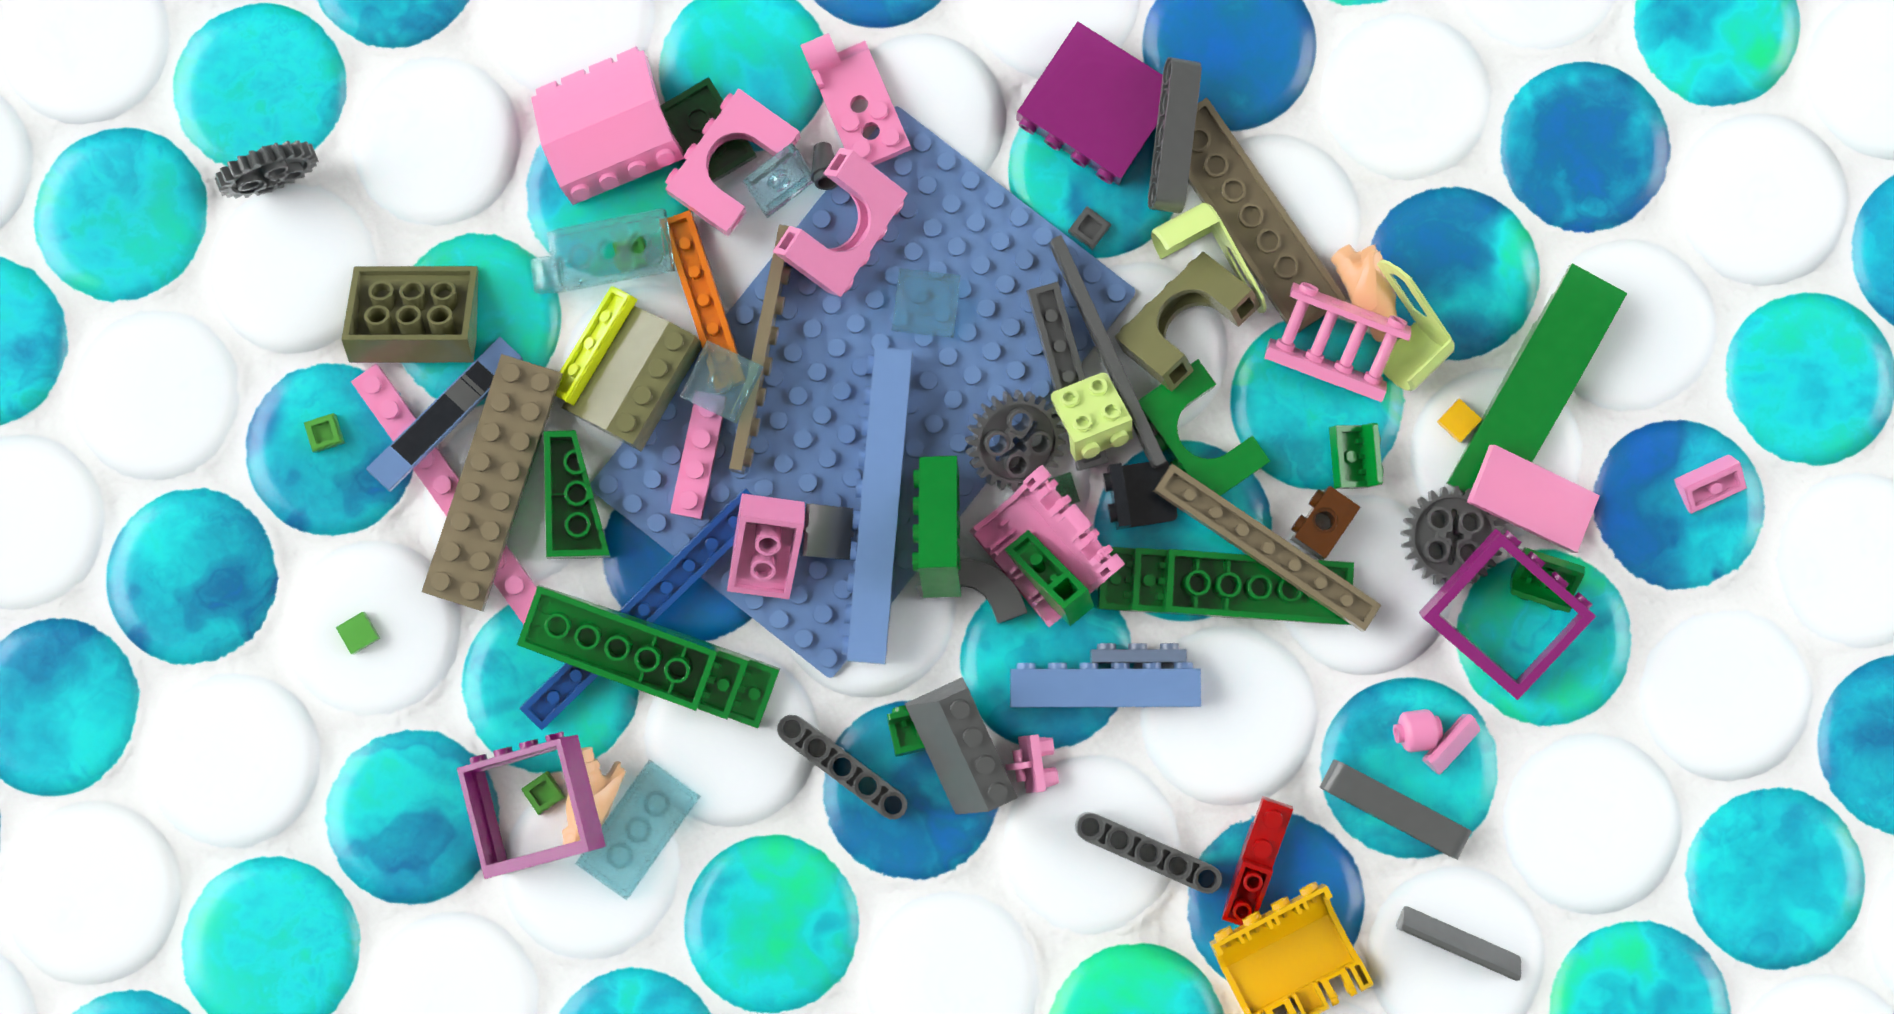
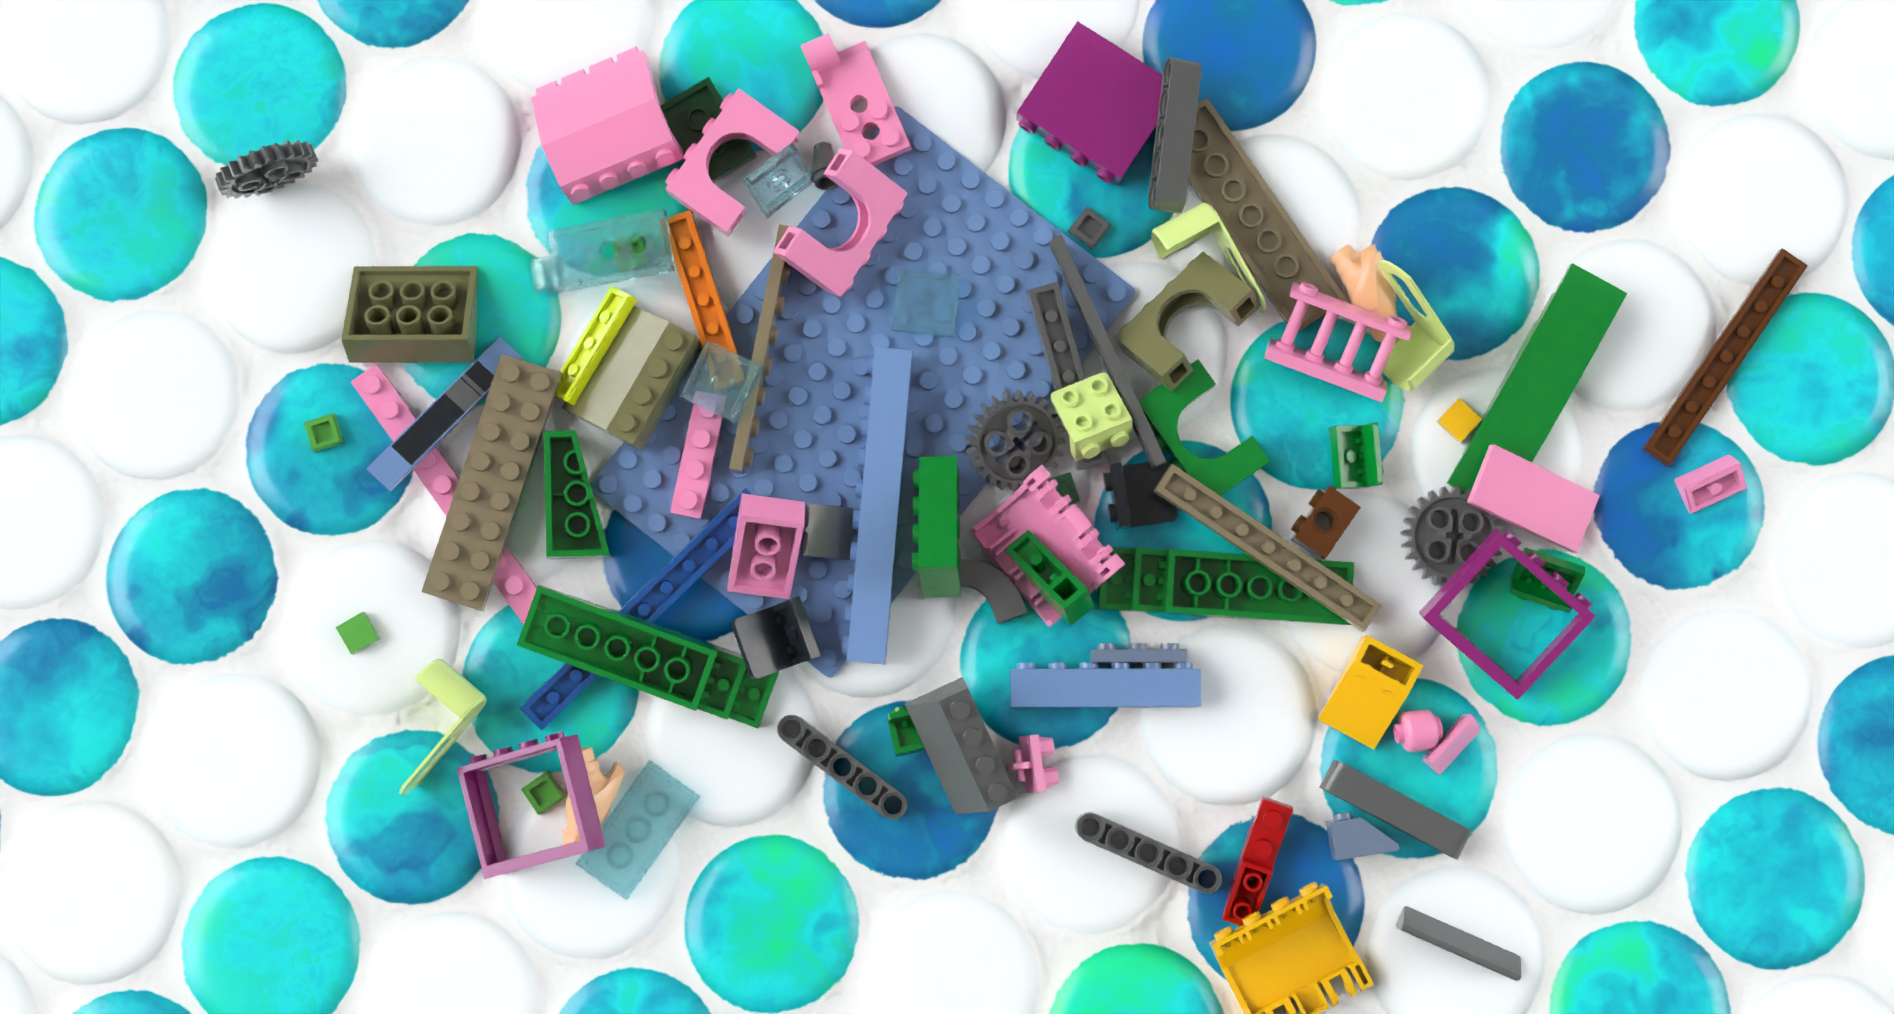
none -> yellowish green piece [399,659,486,796]
none -> black bracket [731,596,821,680]
none -> yellow slope [1317,635,1424,750]
none -> sand blue slope [1325,812,1399,860]
none -> reddish brown tile [1641,248,1808,467]

